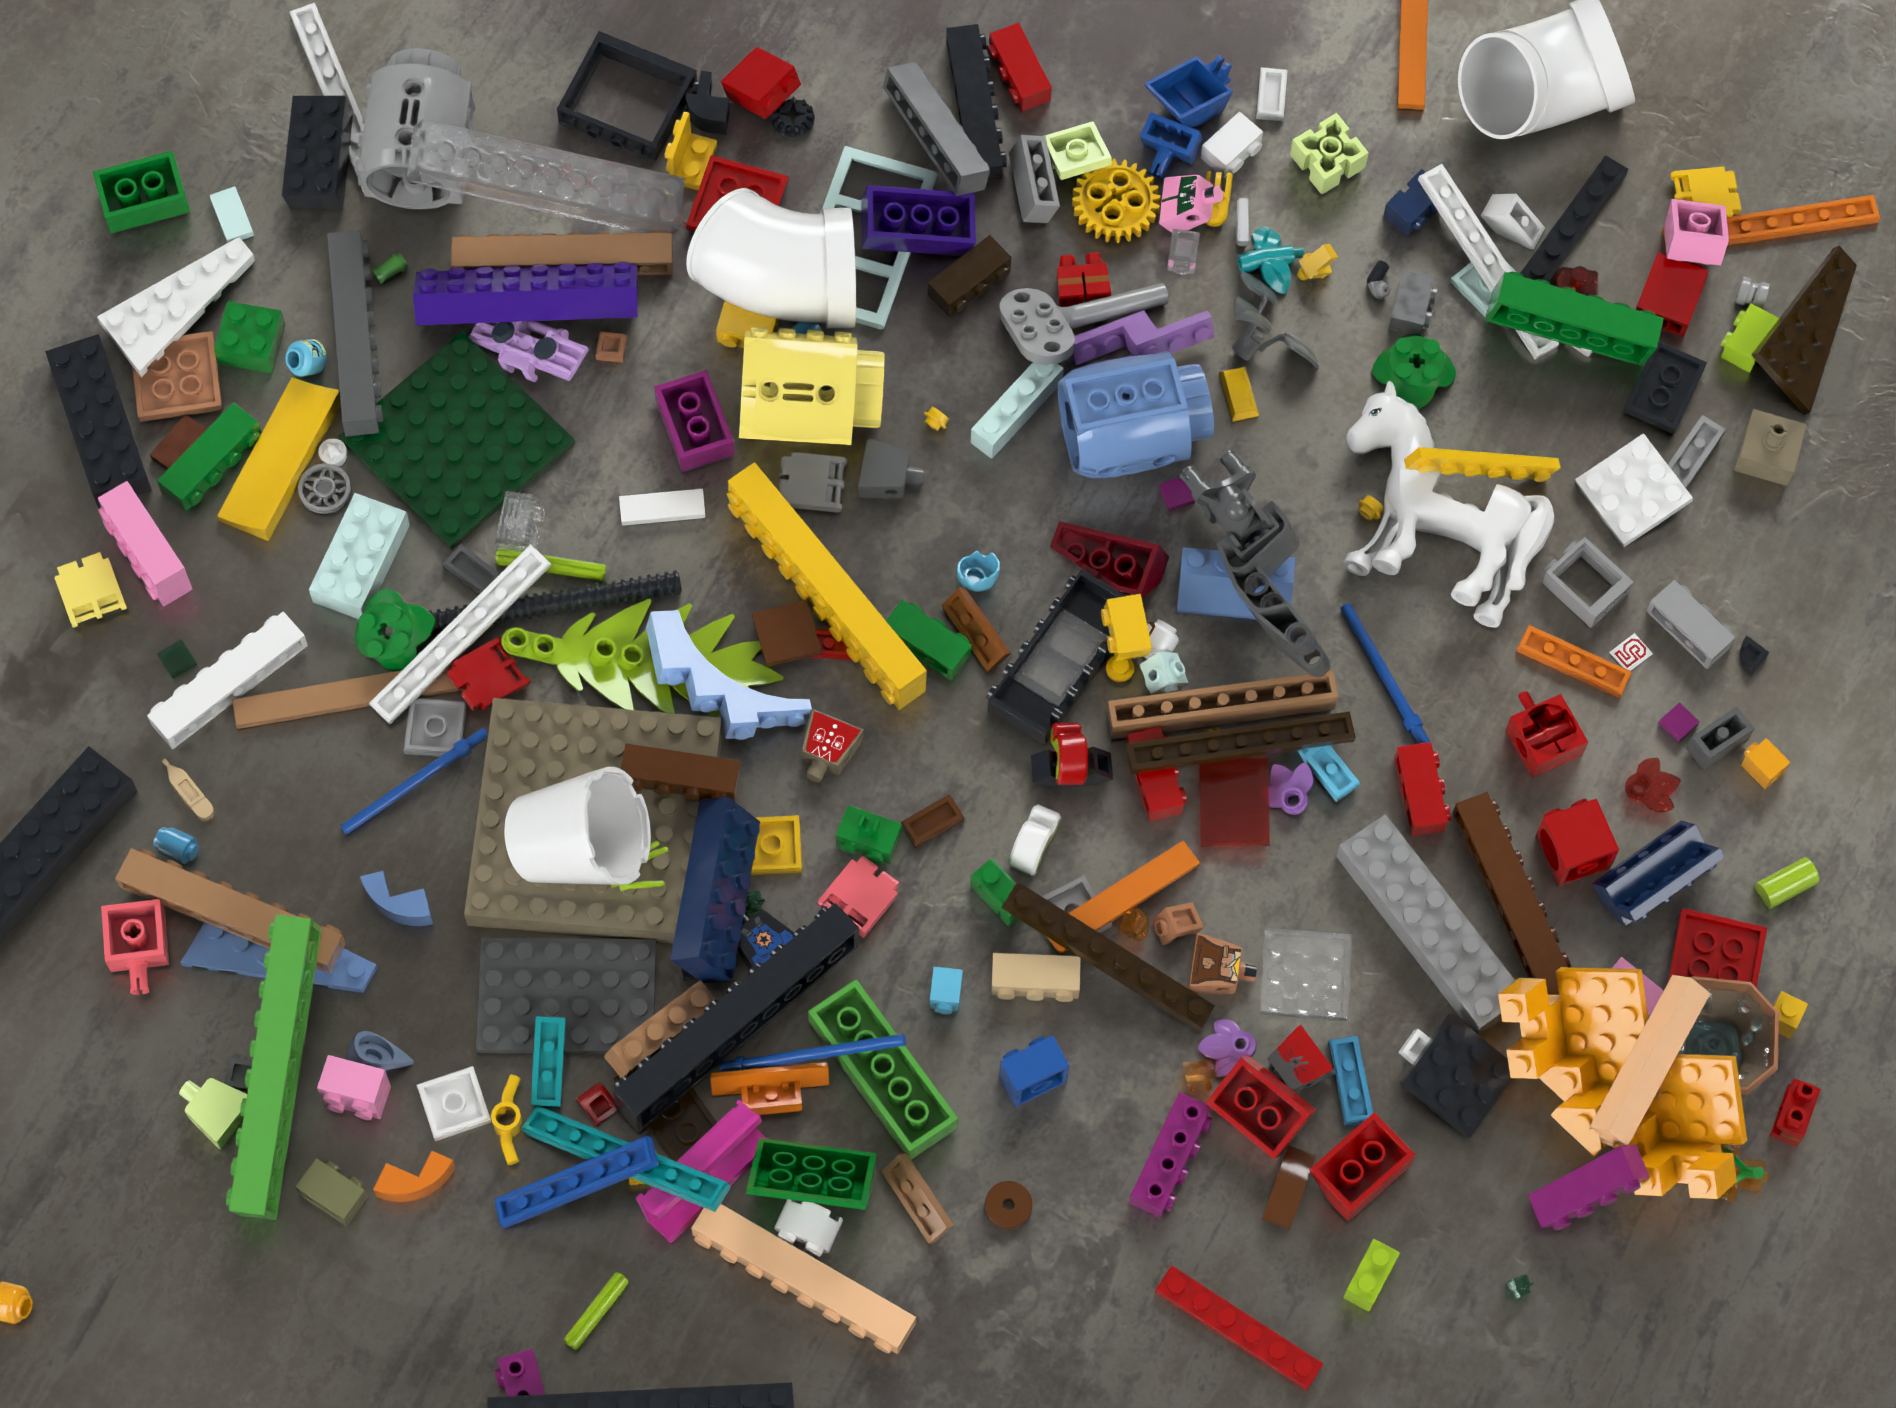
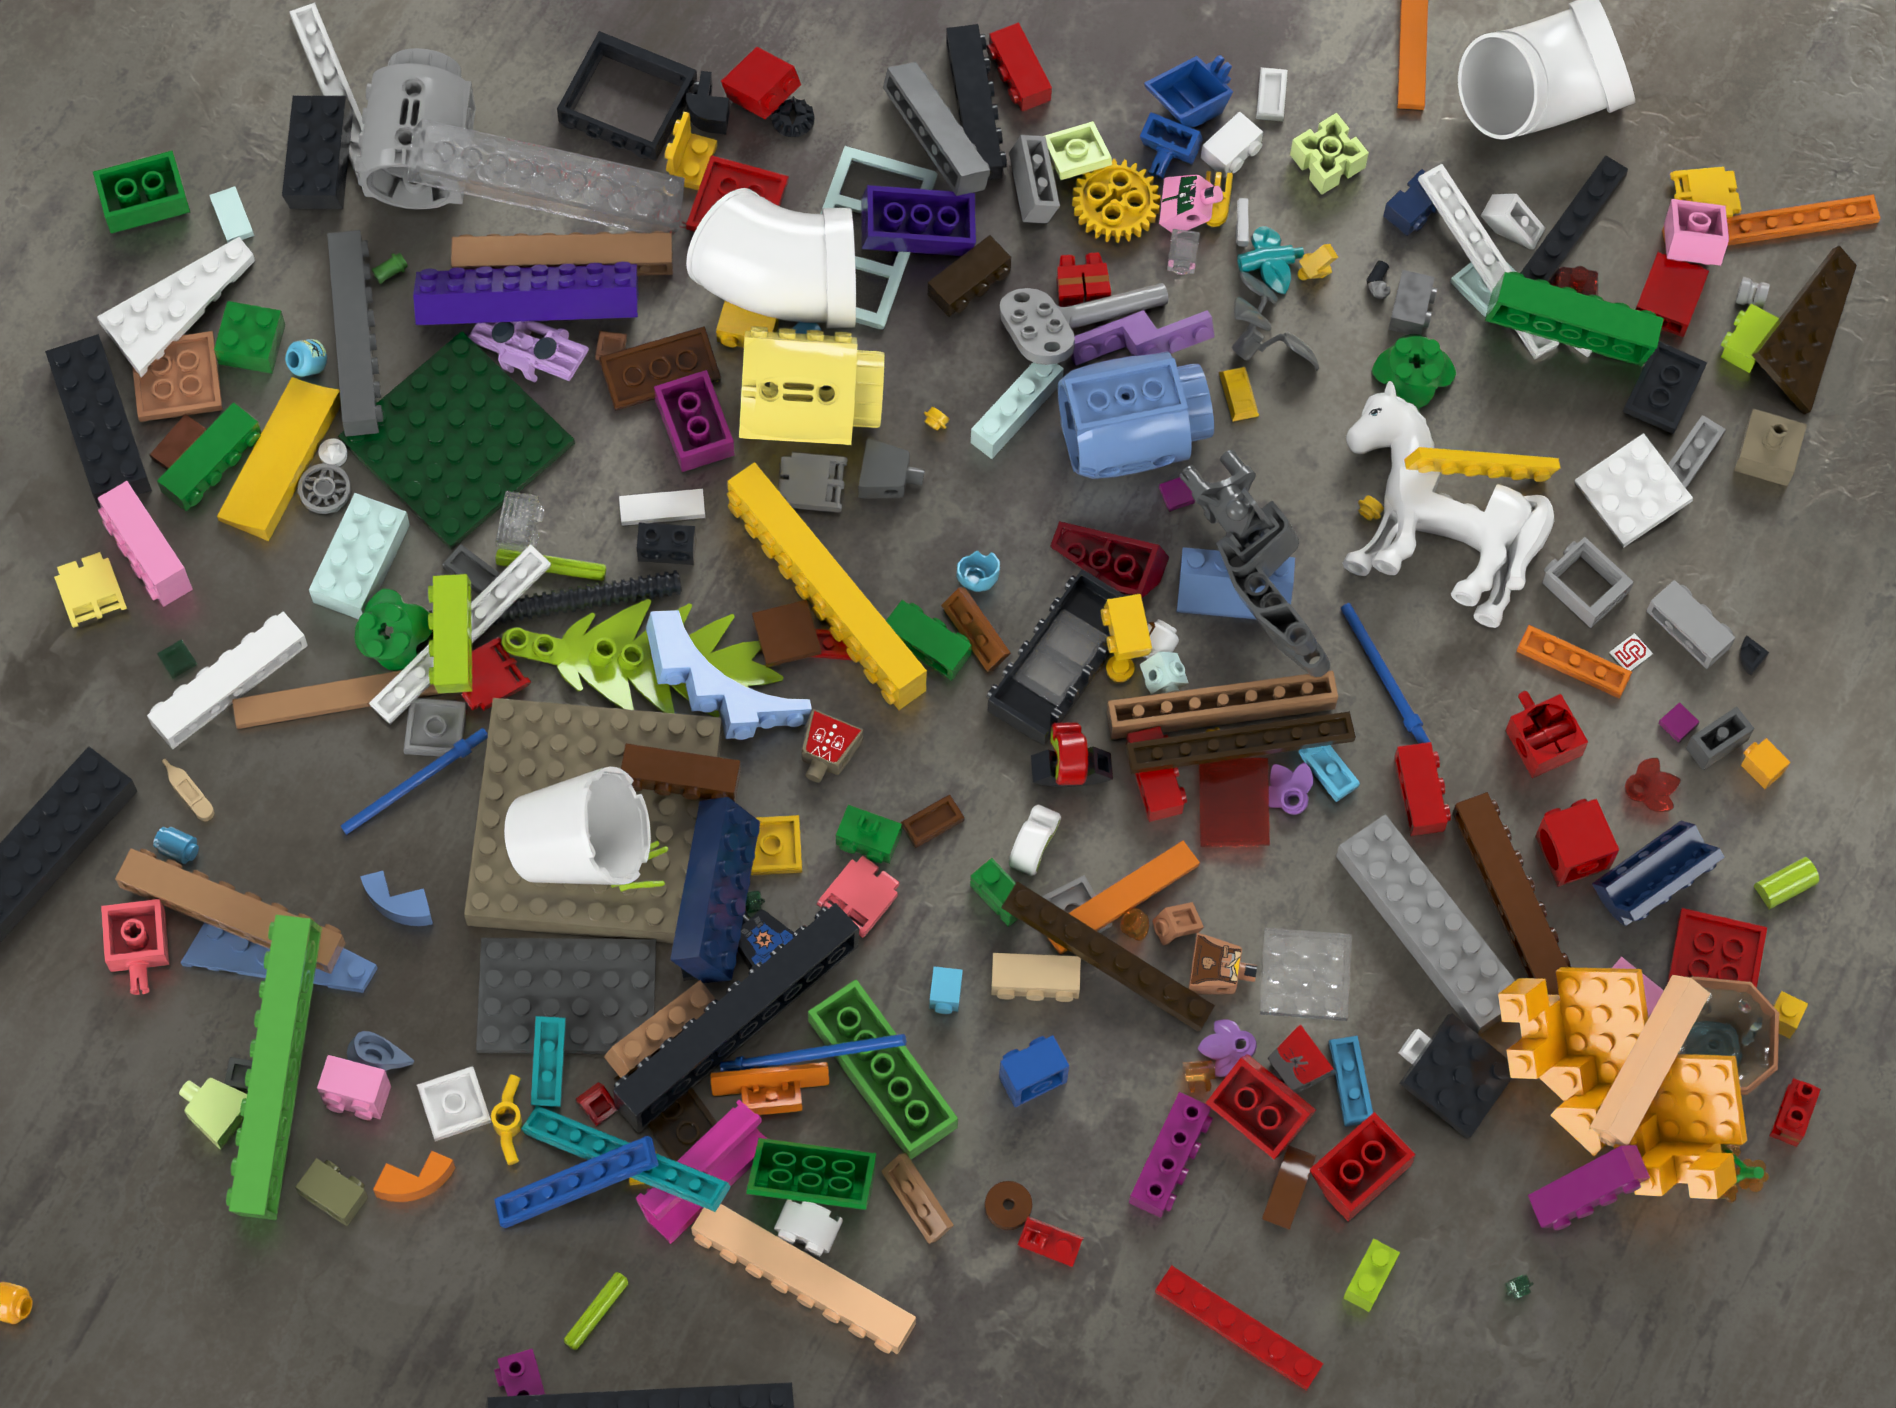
none -> lime brick [428,574,472,693]
none -> reddish brown tile [599,326,721,411]
none -> black brick [636,523,696,565]
none -> red plate [1018,1216,1084,1267]

